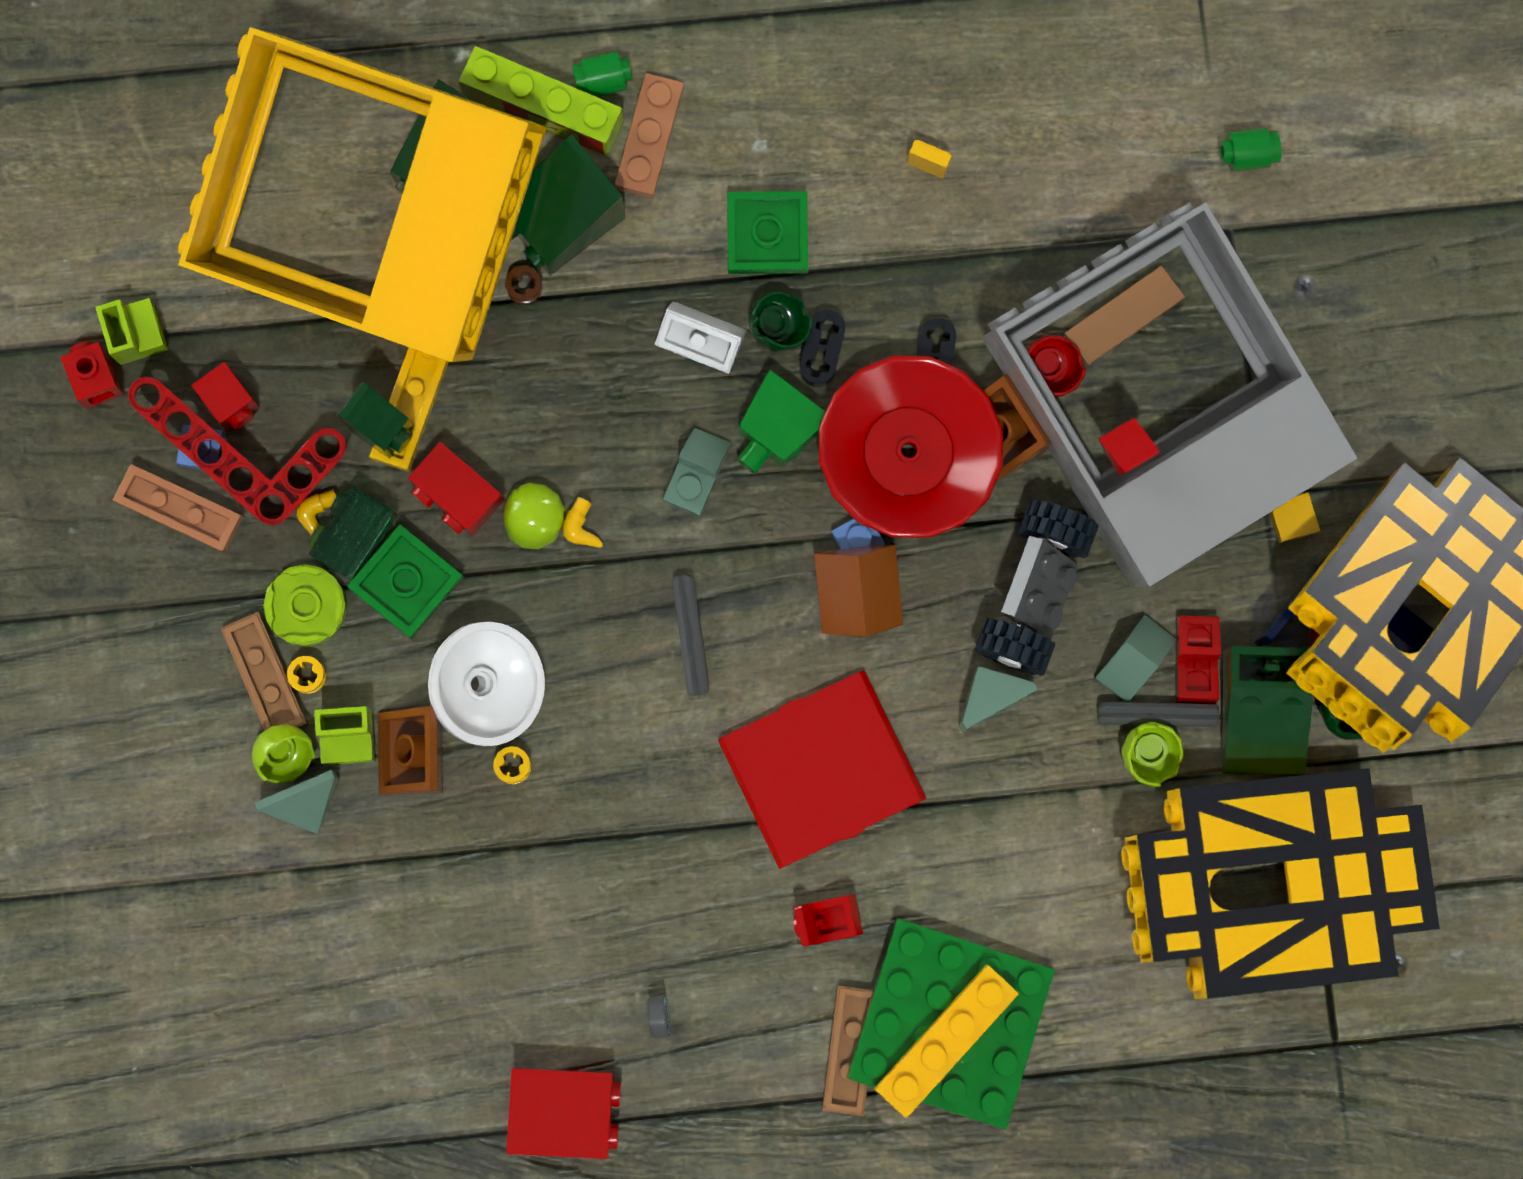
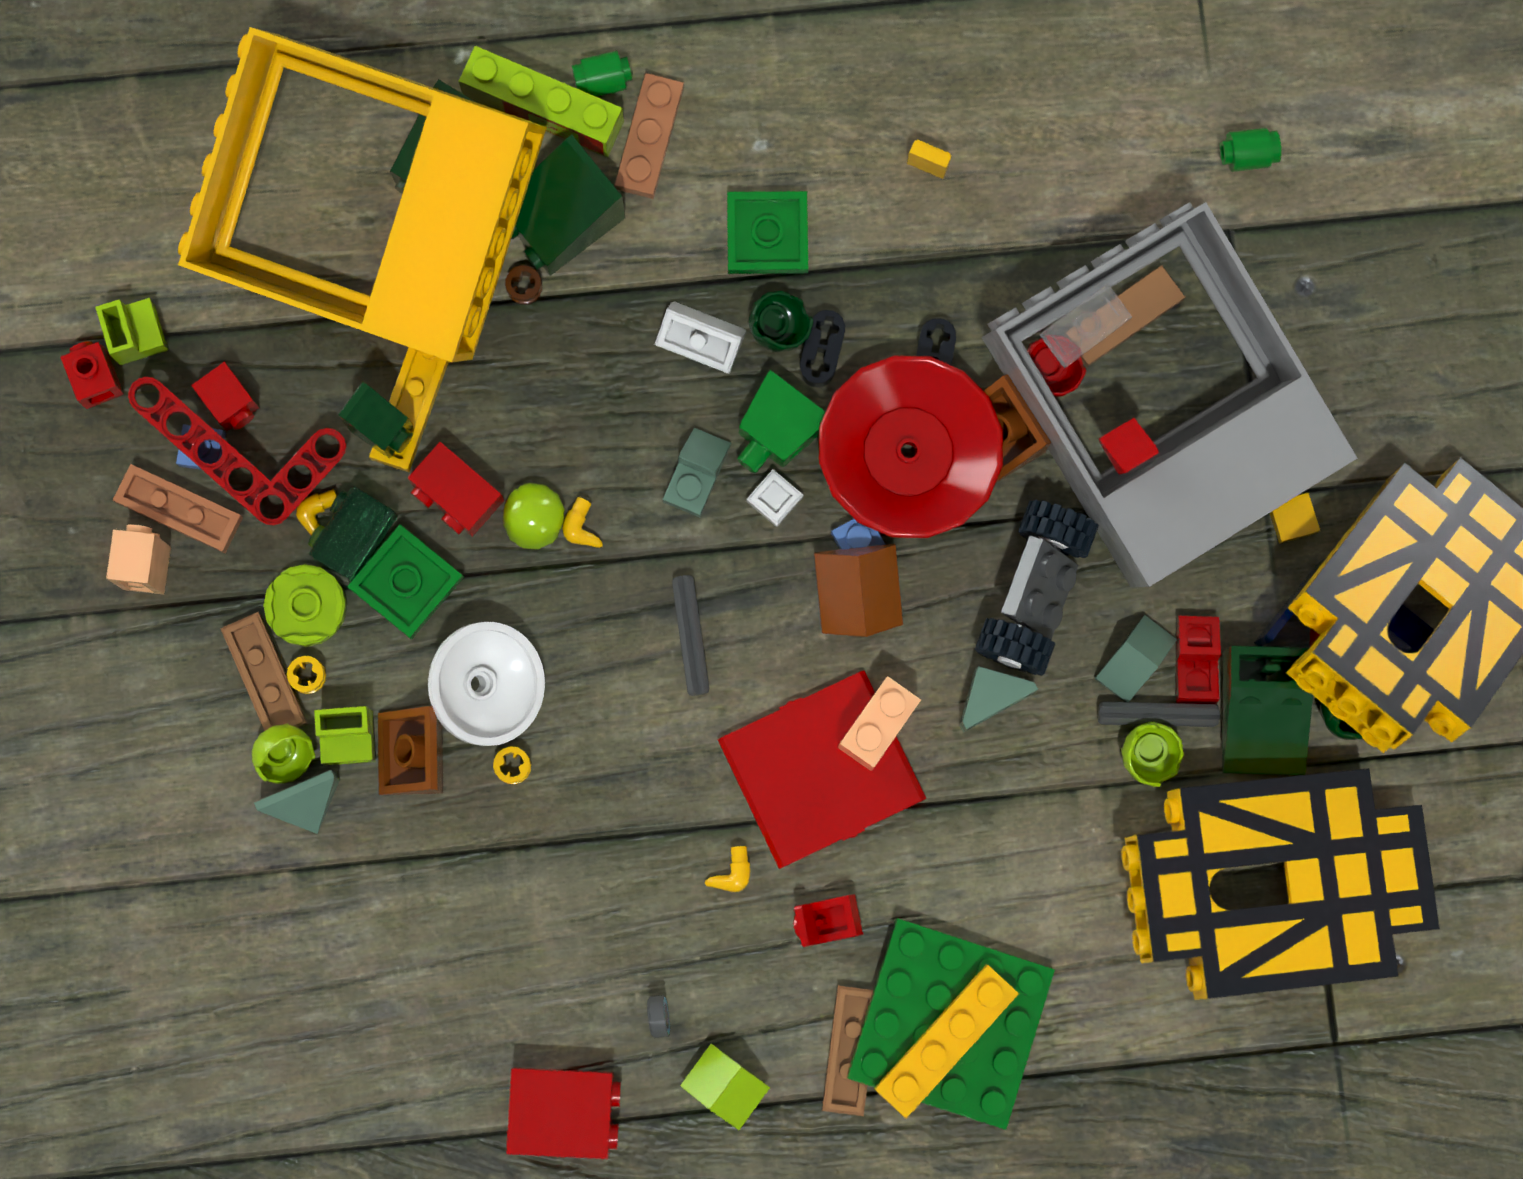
none -> light nougat brick [106,525,171,595]
none -> lime piece [680,1044,770,1130]
none -> yellow animal [704,846,750,892]
none -> white tile [746,469,804,527]
none -> light nougat brick [838,676,921,771]
none -> clear plate [1039,284,1132,368]

